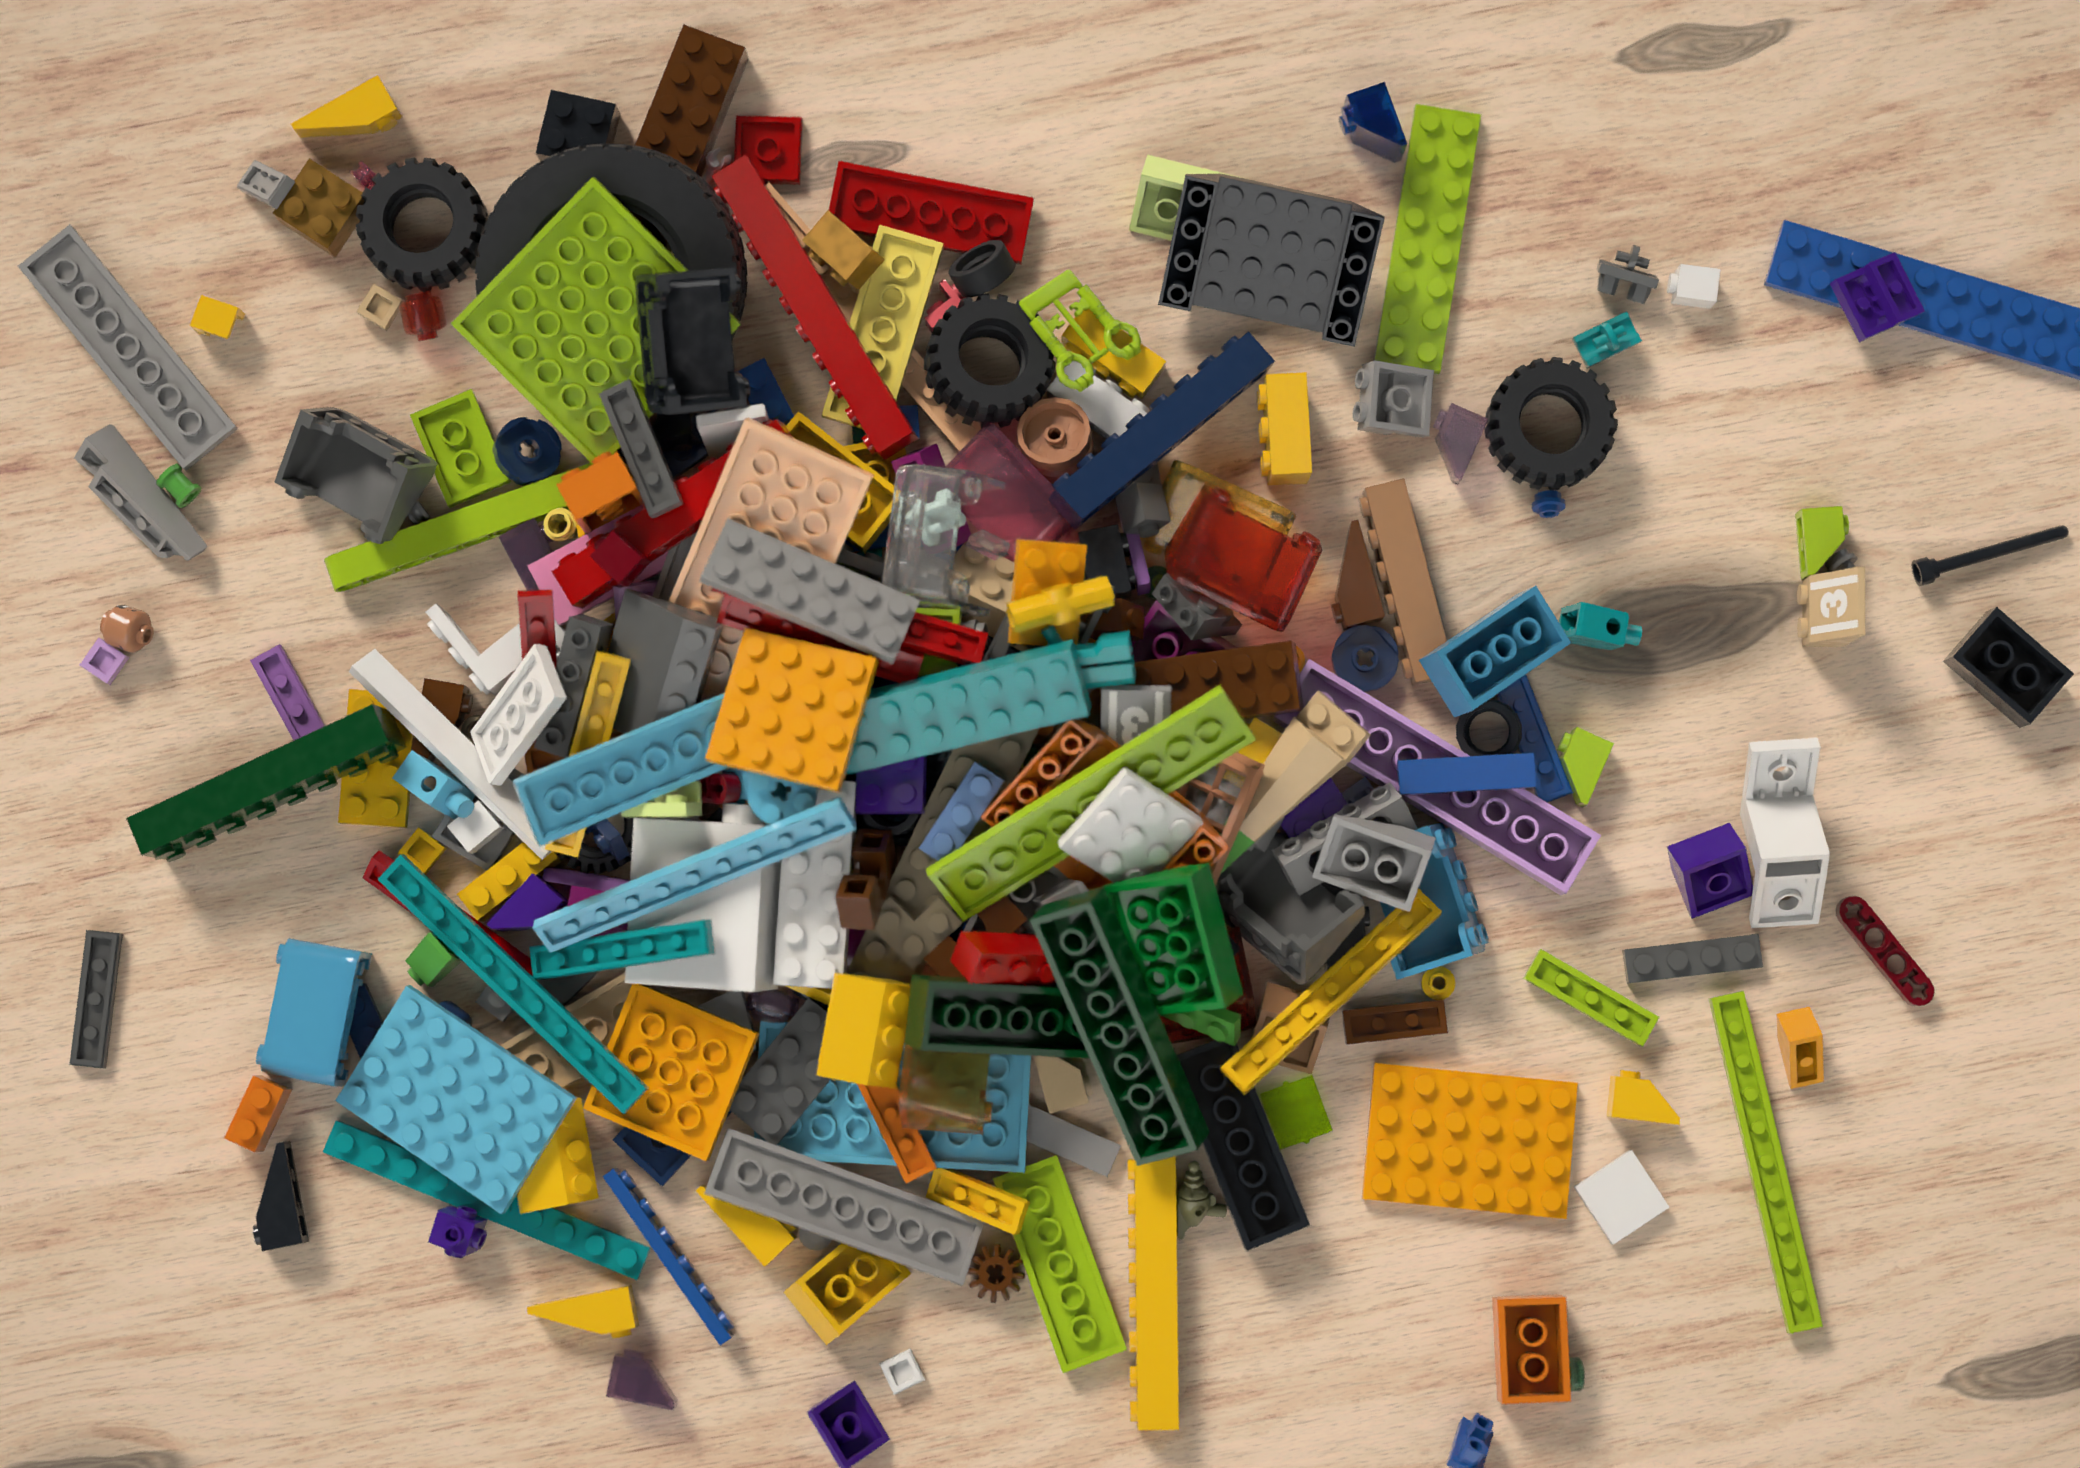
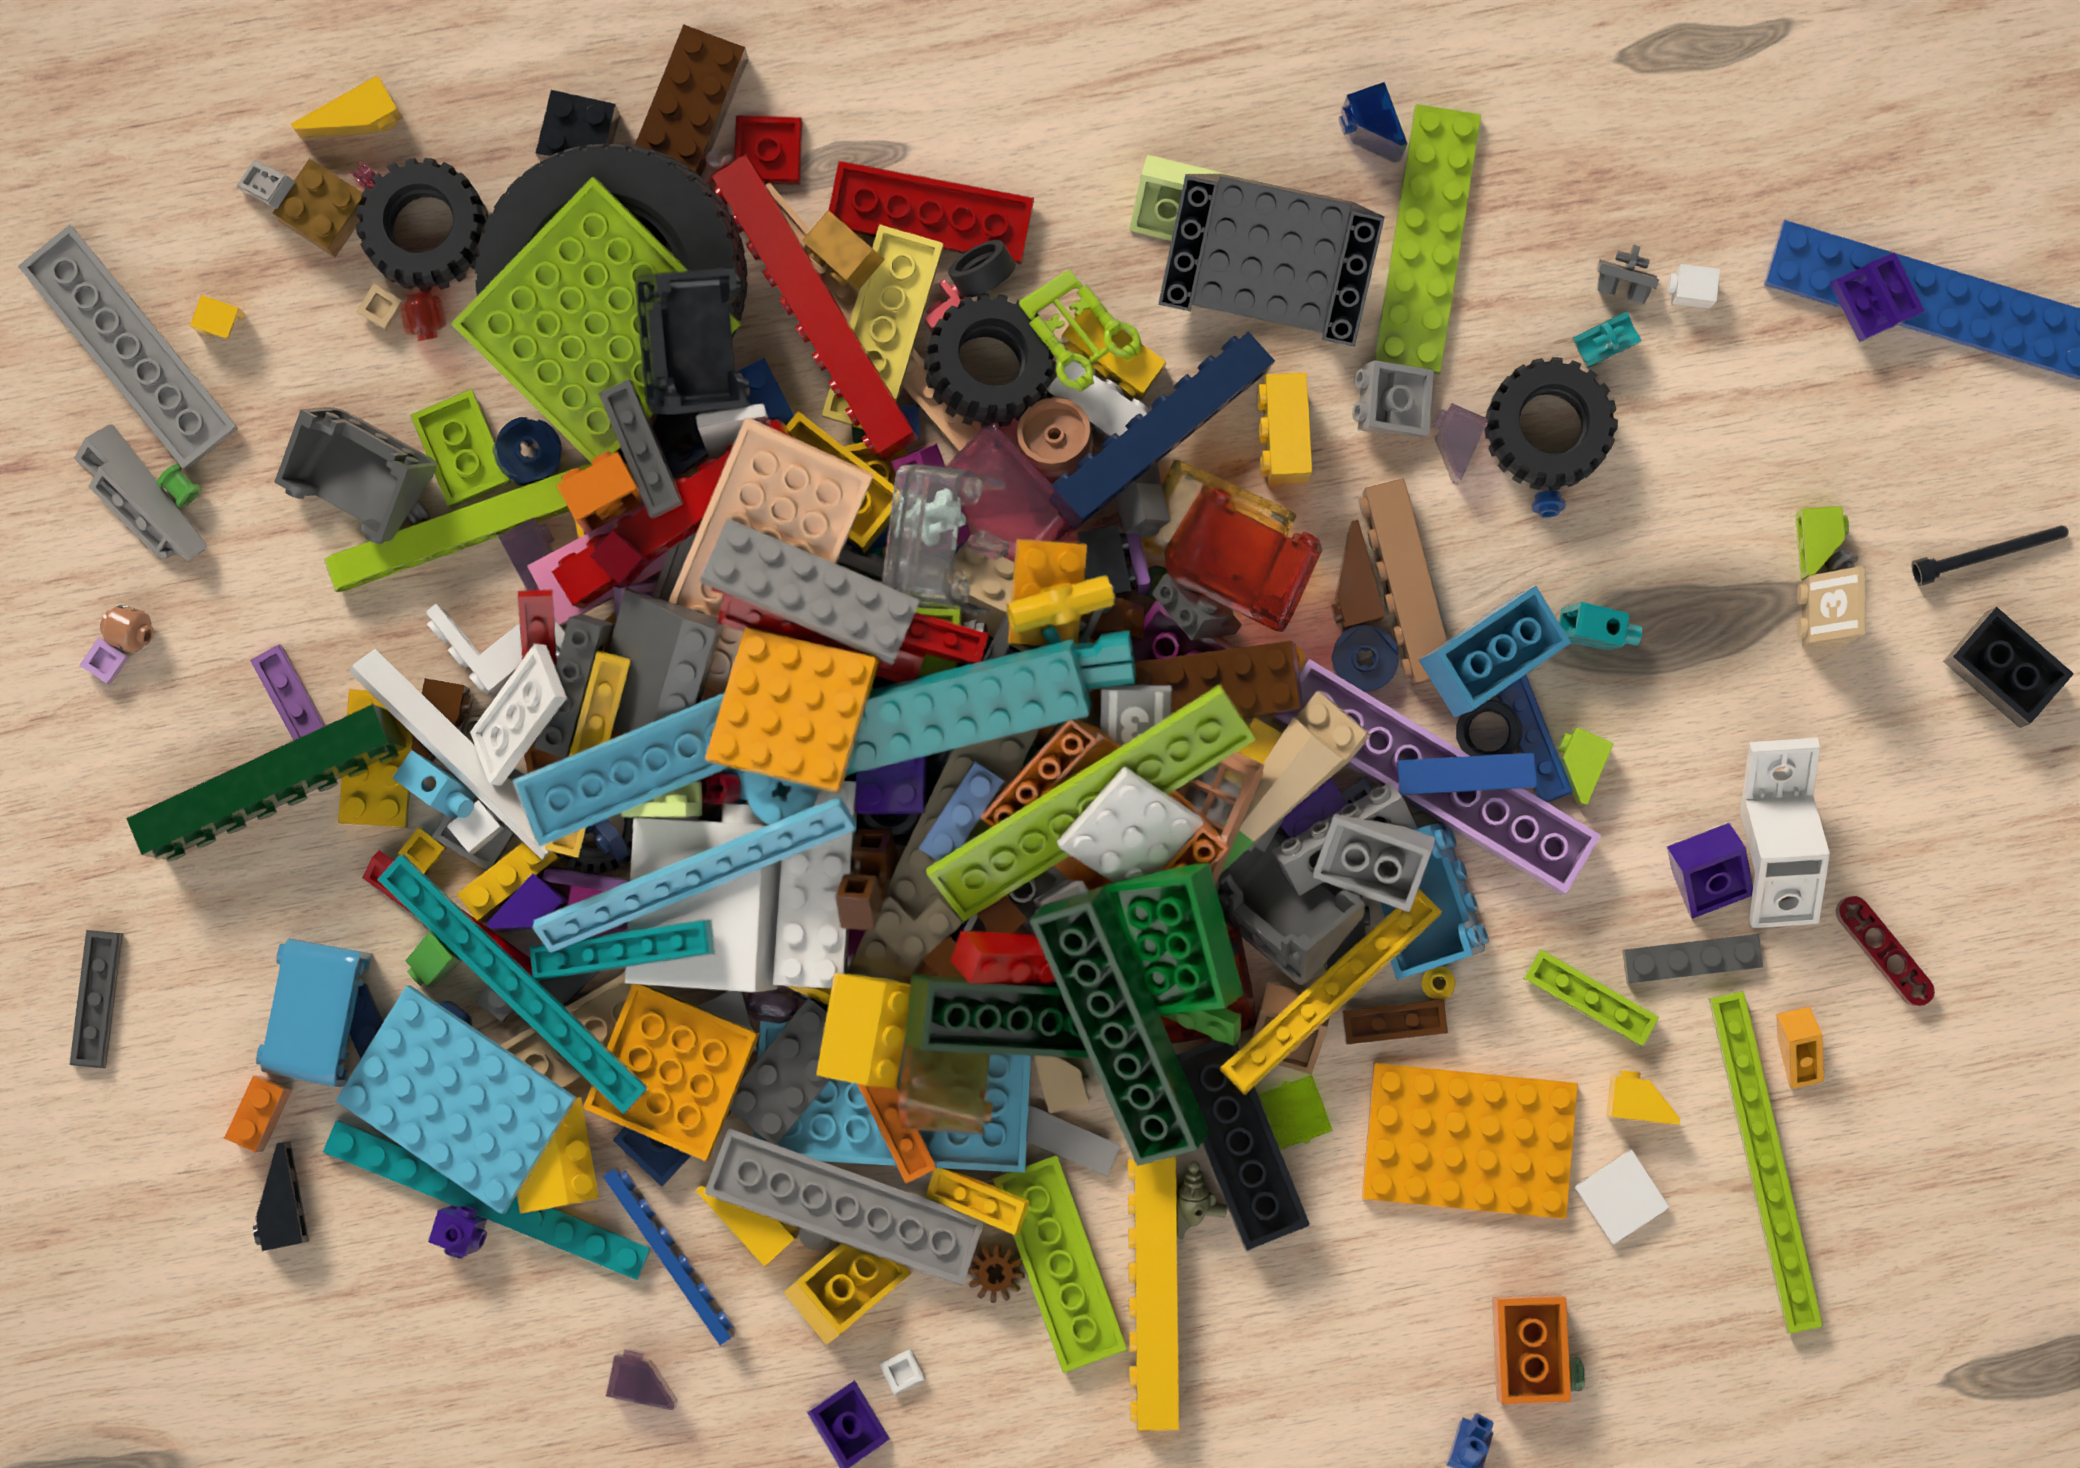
yellow slope [527,1285,639,1339] -> none
light yellow cone [544,508,578,541] -> none

